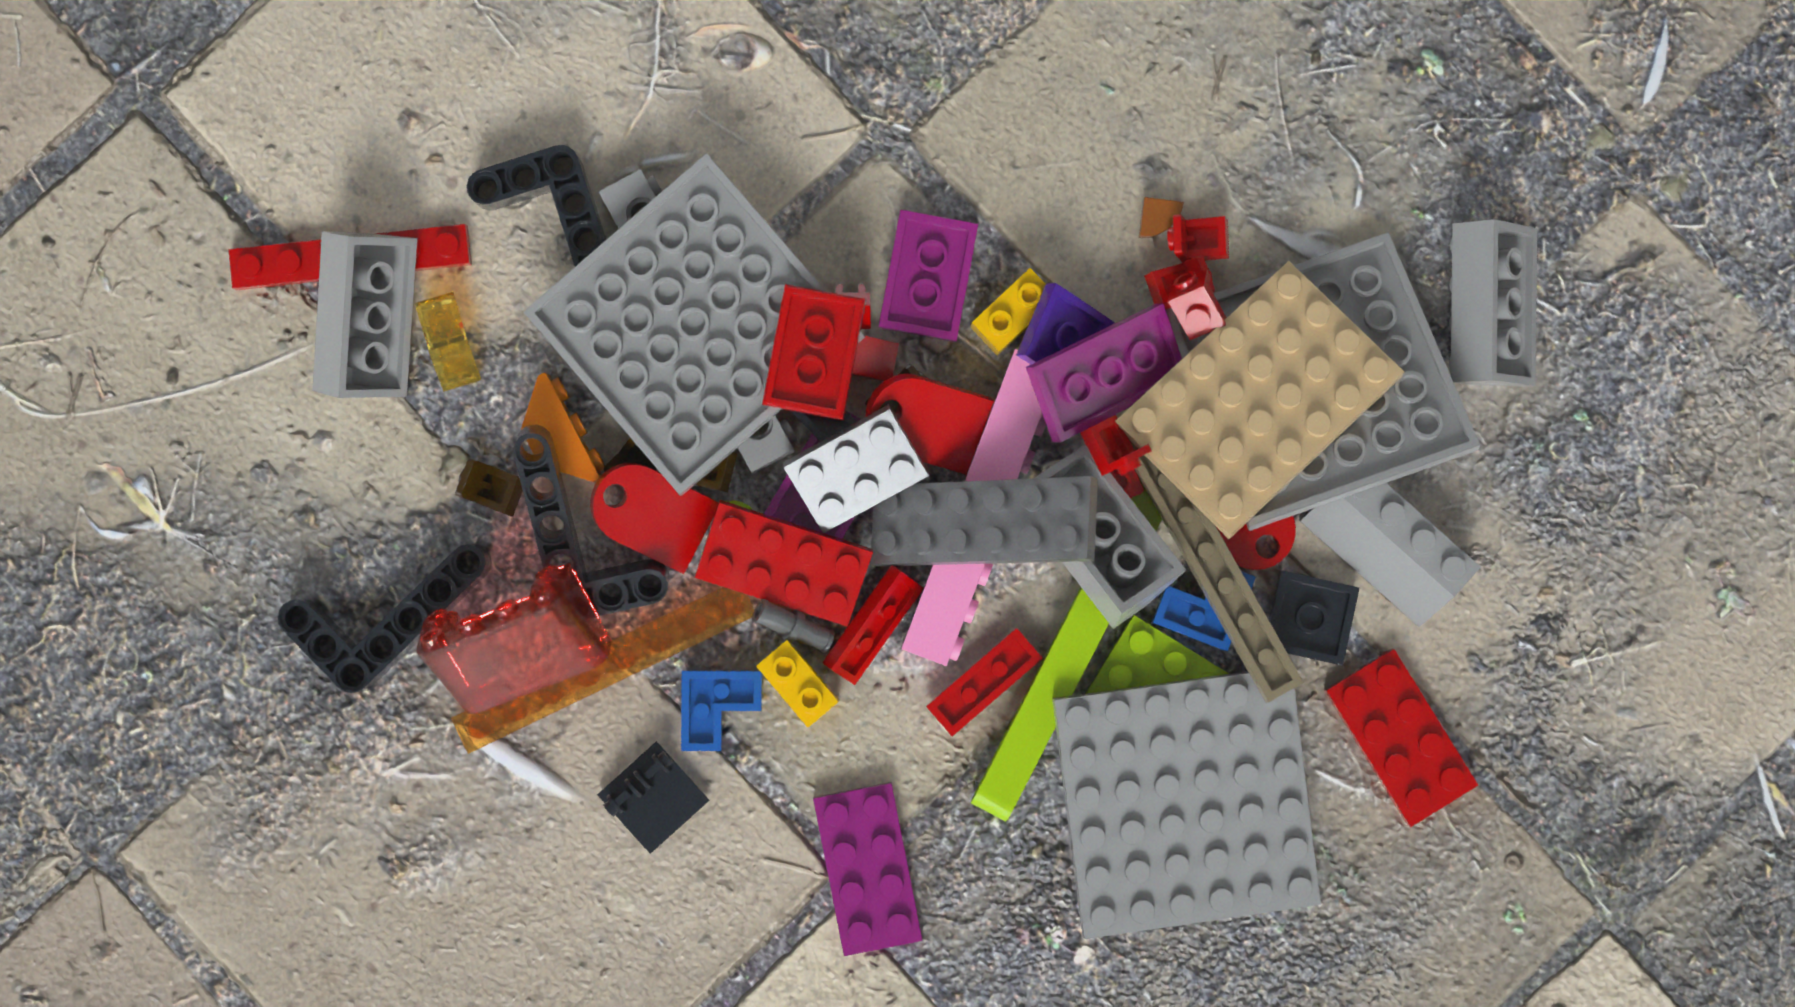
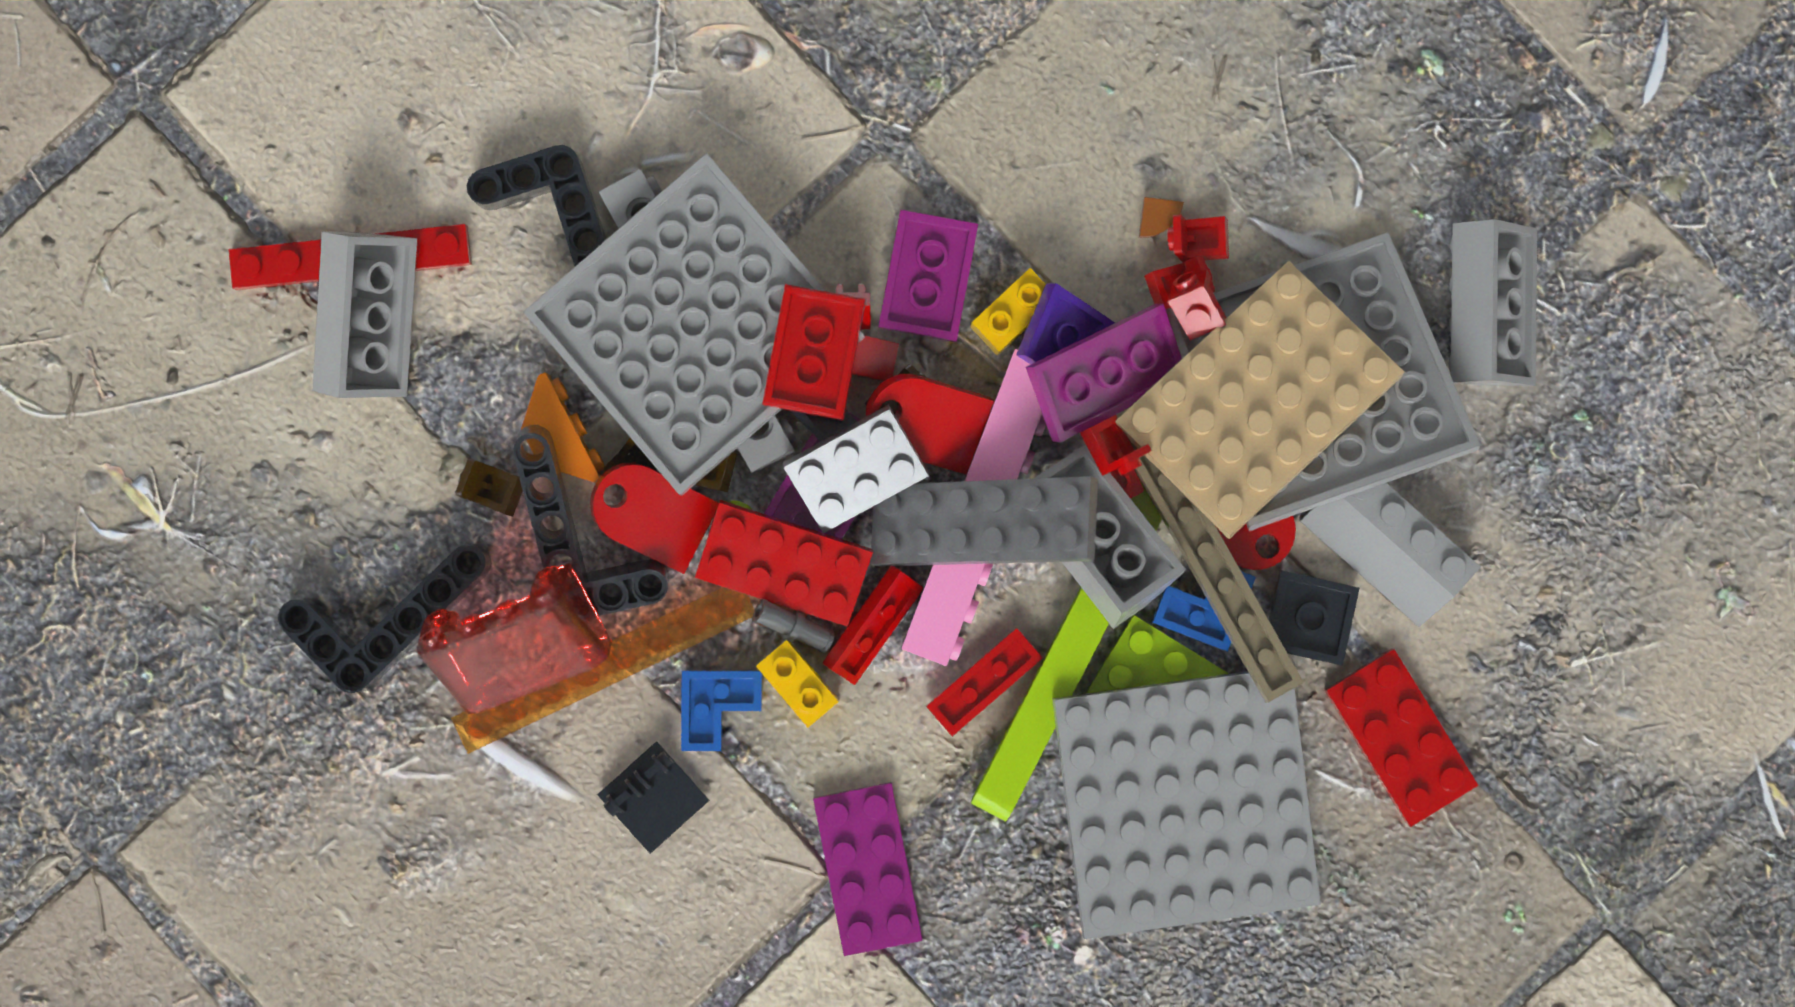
clear yellow slope [415,292,481,392] -> none

